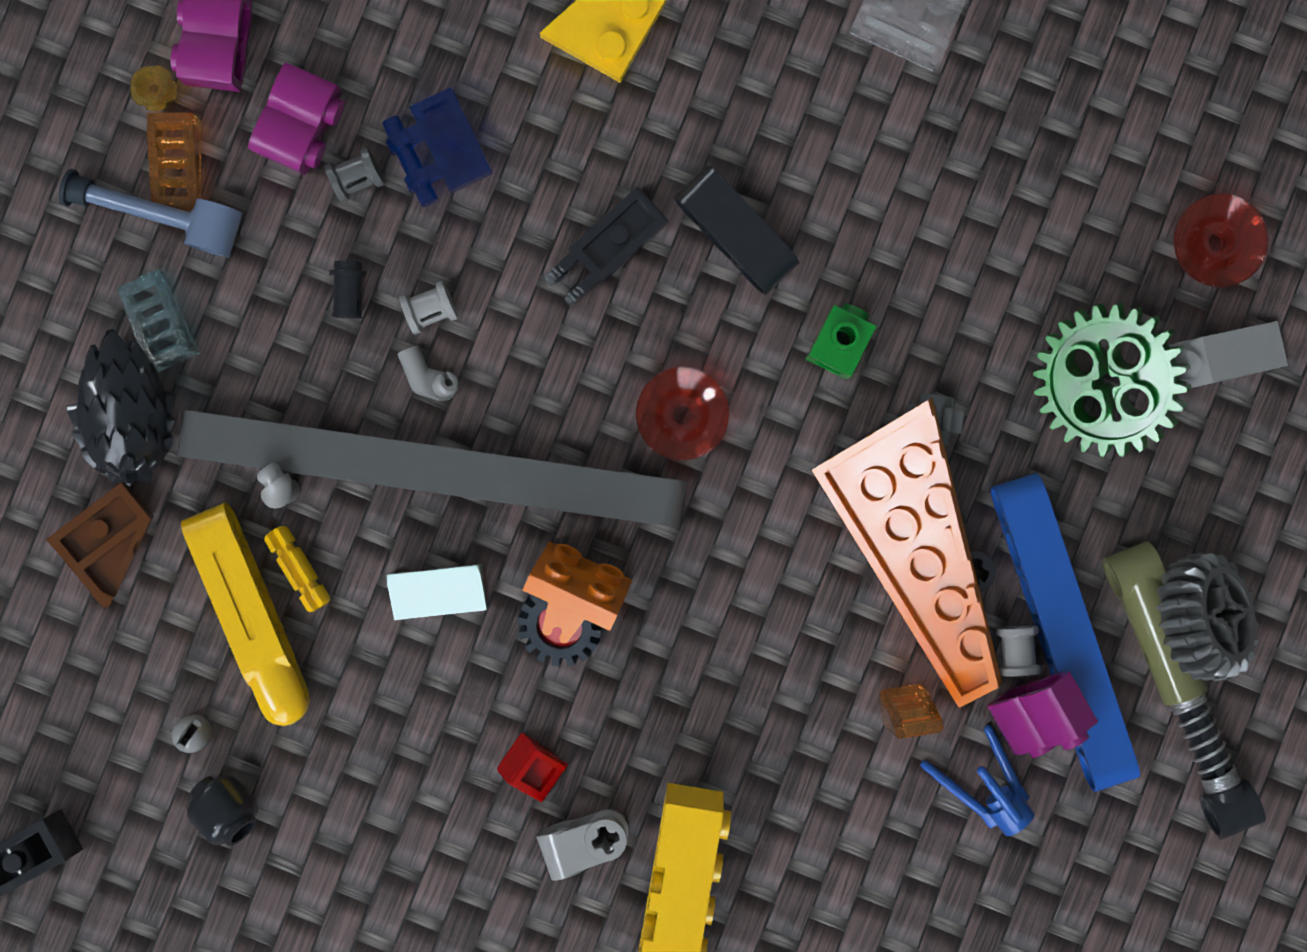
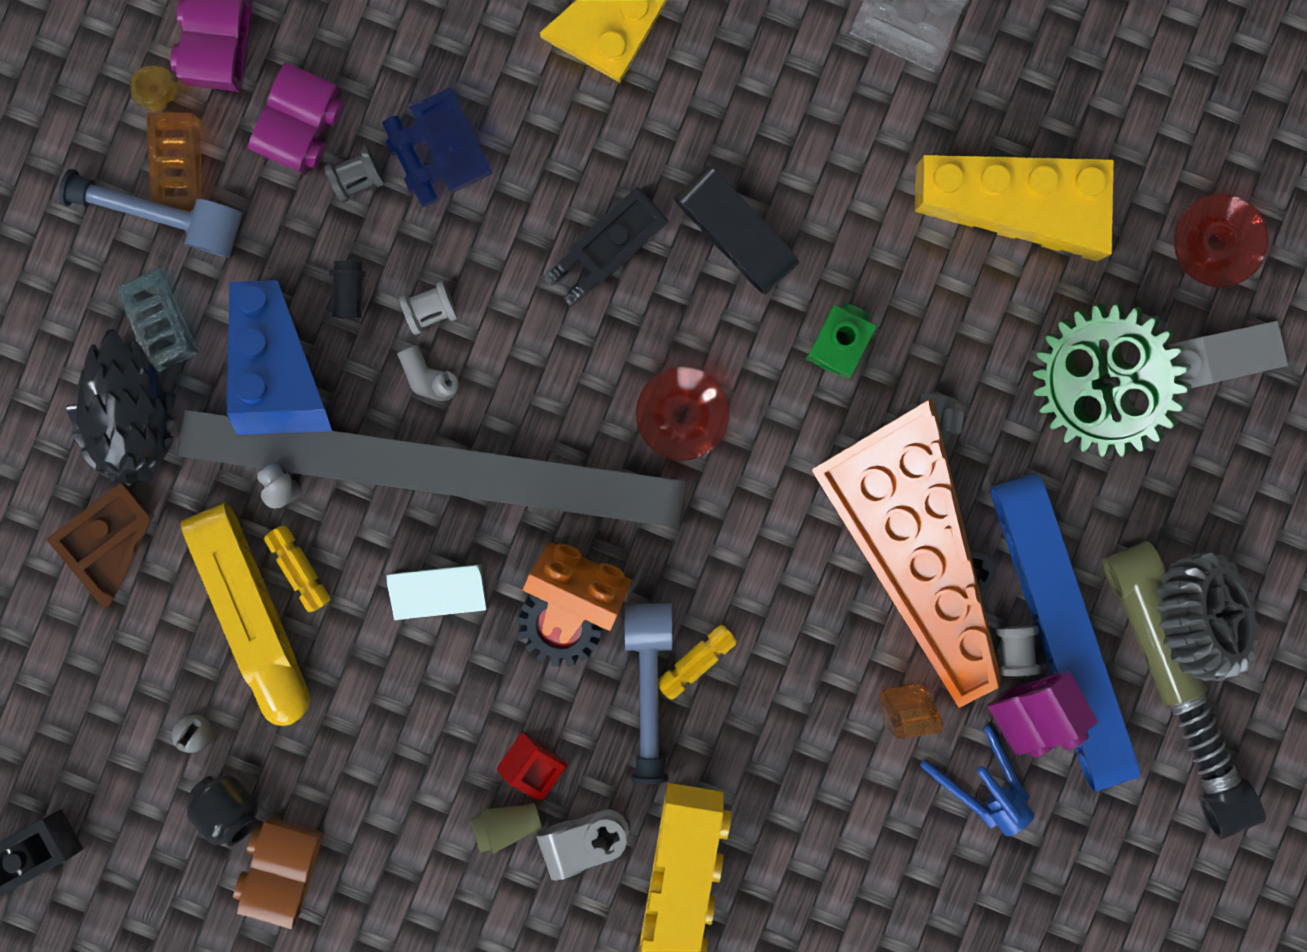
none -> blue wedge [227,280,332,435]
none -> dark orange brick [233,817,324,929]
none -> olive cone [470,803,542,855]
none -> sand blue piece [625,603,672,784]
none -> yellow axle [658,625,737,700]
none -> yellow wedge [915,155,1114,262]

